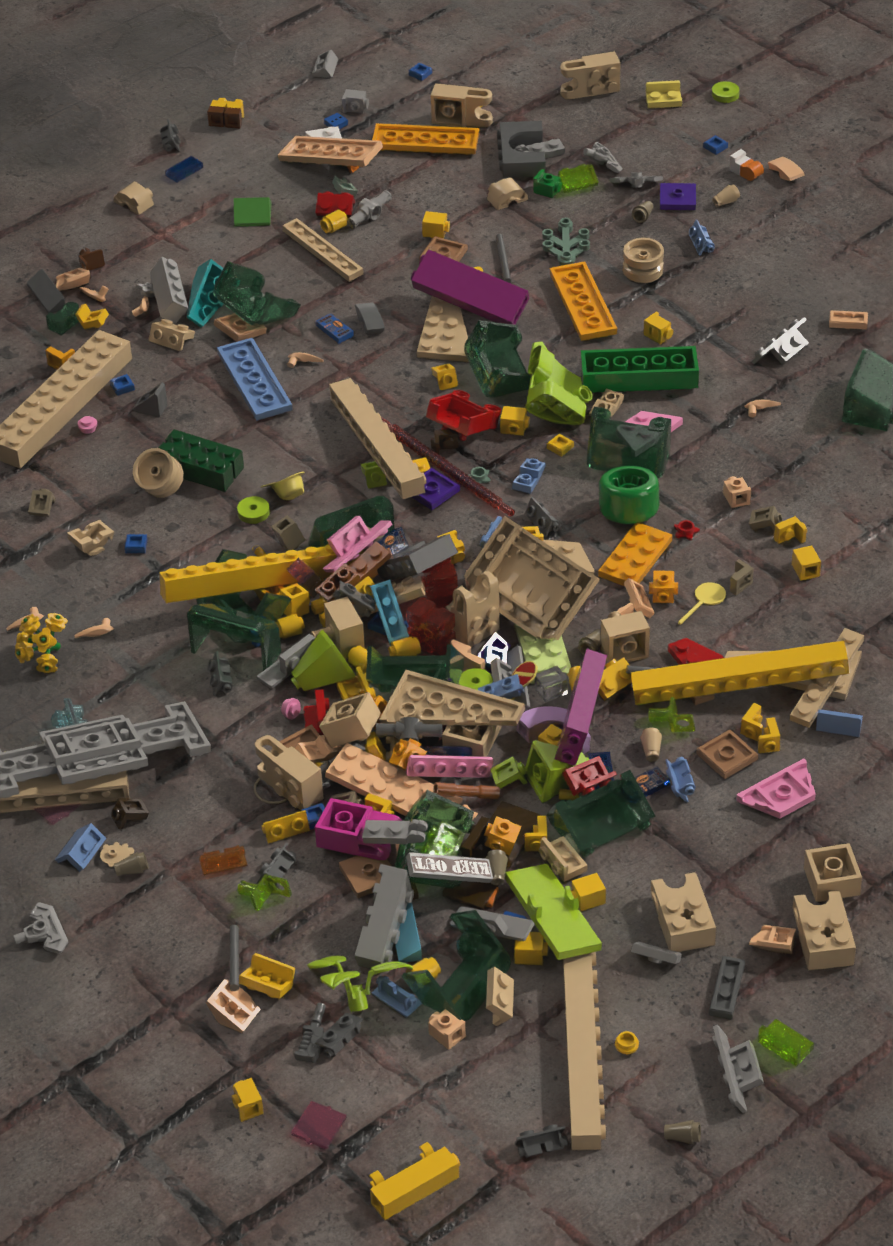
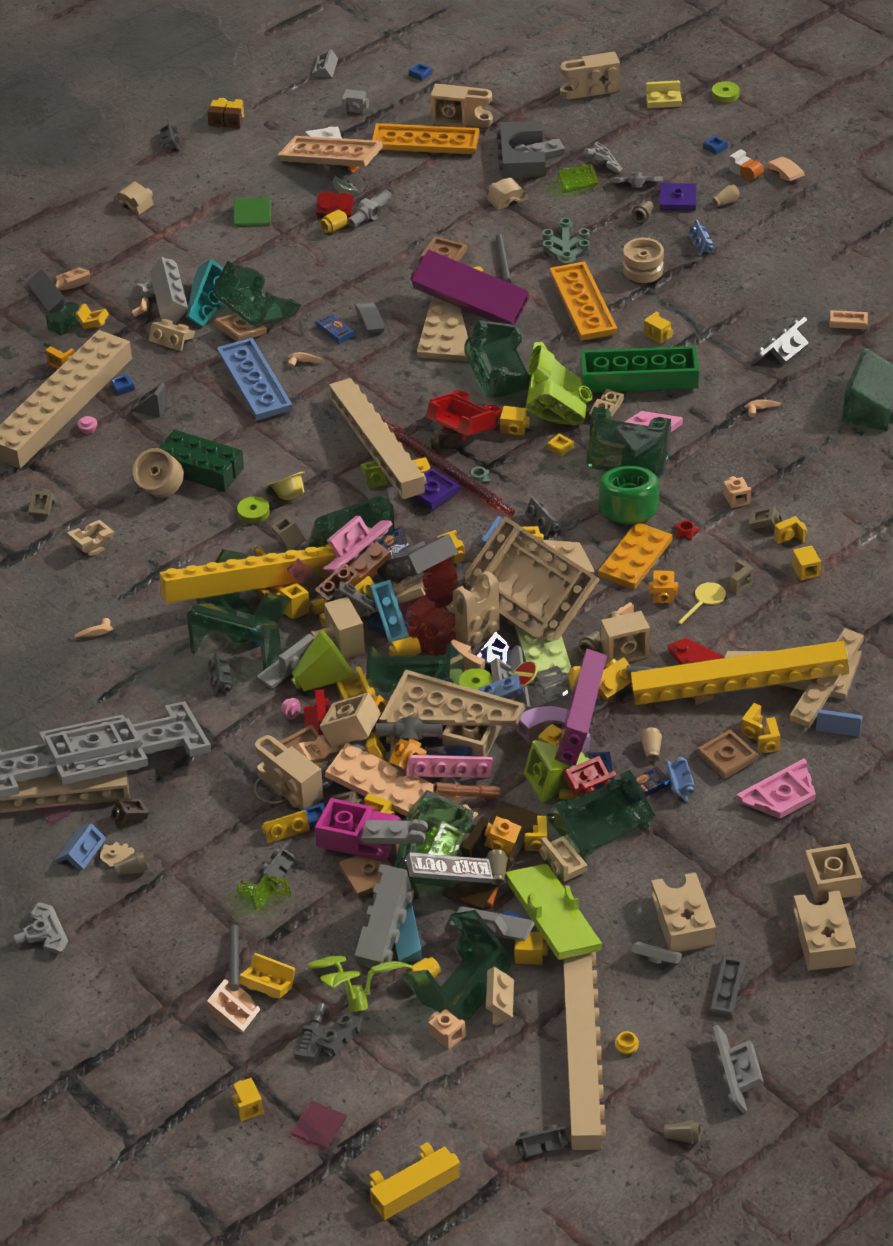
light nougat bar [6,607,44,631] -> none
yellow plant [15,613,68,673] -> none
clear light blue hips [51,698,88,728] -> none
reddish brown bracket [78,248,105,279] -> none
light nougat bar [80,285,109,302] -> none
blue tile [125,534,148,553] -> none
clear blue tile [165,156,203,183] -> none
clear orange hinge [199,845,248,875] -> none
yellow brick [272,614,305,639] -> none
tan plate [282,218,363,282] -> none
blue tile [324,112,348,129] -> none
yellow brick [348,645,380,674] -> none
medium blue hinge [372,975,422,1018] -> none
yellow brick [422,211,450,239] -> none
yellow bracket [431,363,458,390] -> none
lime bracket [490,756,528,789] -> none
medium blue slope [512,458,546,494] -> none
green brick [533,169,562,198] -> none
yellow brick [571,873,606,912] -> none
light nougat plate [624,578,654,618] -> none
clear neon green bracket [648,697,695,732] -> none
light nougat slope [749,925,796,954] -> none
clear neon green bracket [758,1019,814,1067] -> none

